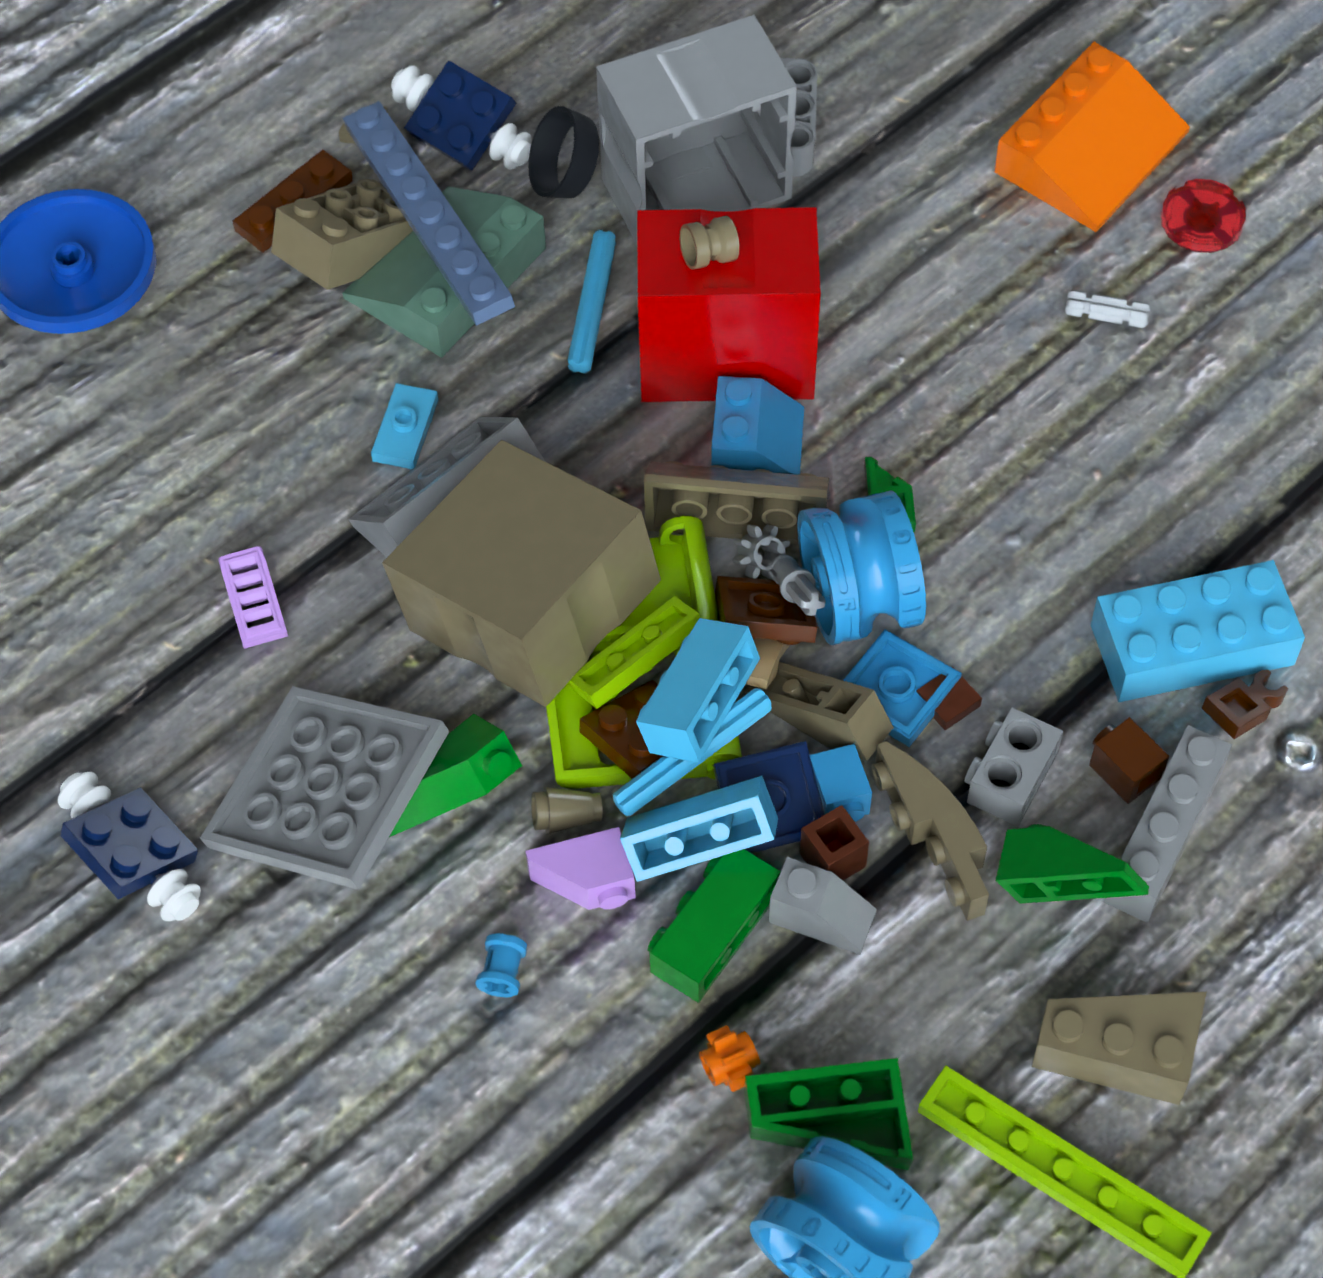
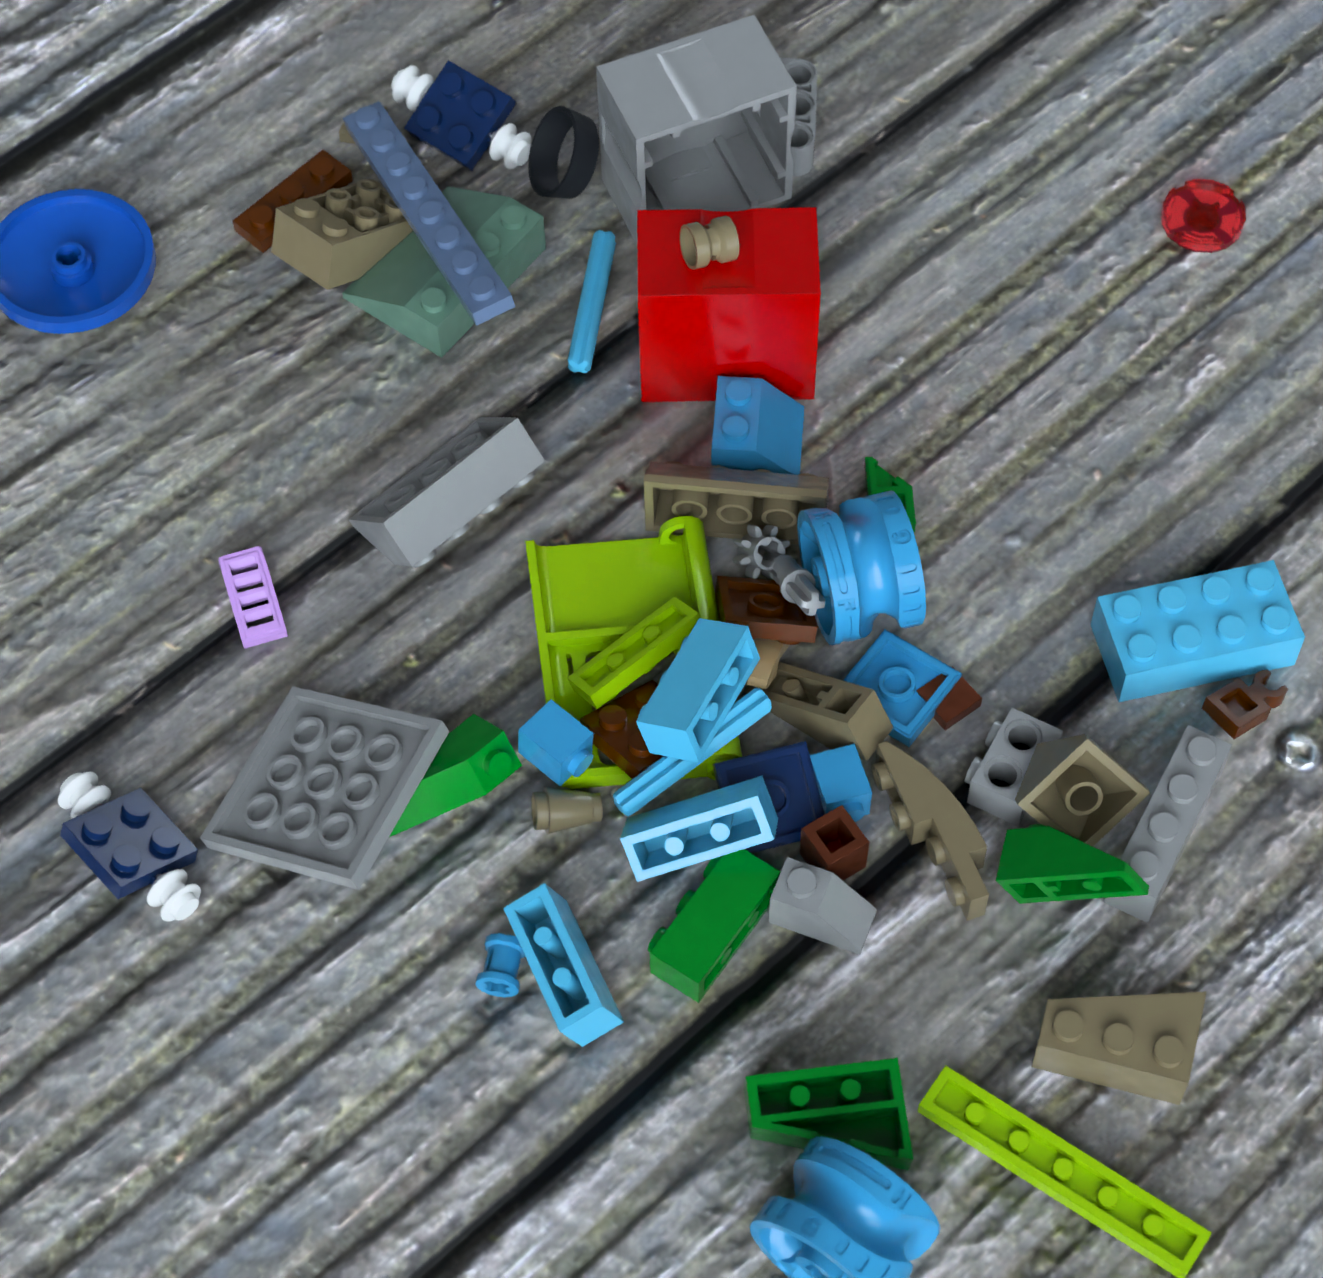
medium azure plate [371,383,439,469] -> none
dark tan tile [382,440,661,707] -> none
lavender slope [525,827,636,910] -> none
orange gear [699,1025,761,1092] -> none
orange slope [994,42,1190,232] -> none
axle [1065,290,1150,328] -> none
reddish brown brick [1089,717,1169,804] -> none
none -> medium azure brick [503,883,624,1047]
none -> dark azure brick [518,699,594,786]
none -> dark tan slope [1015,734,1150,846]

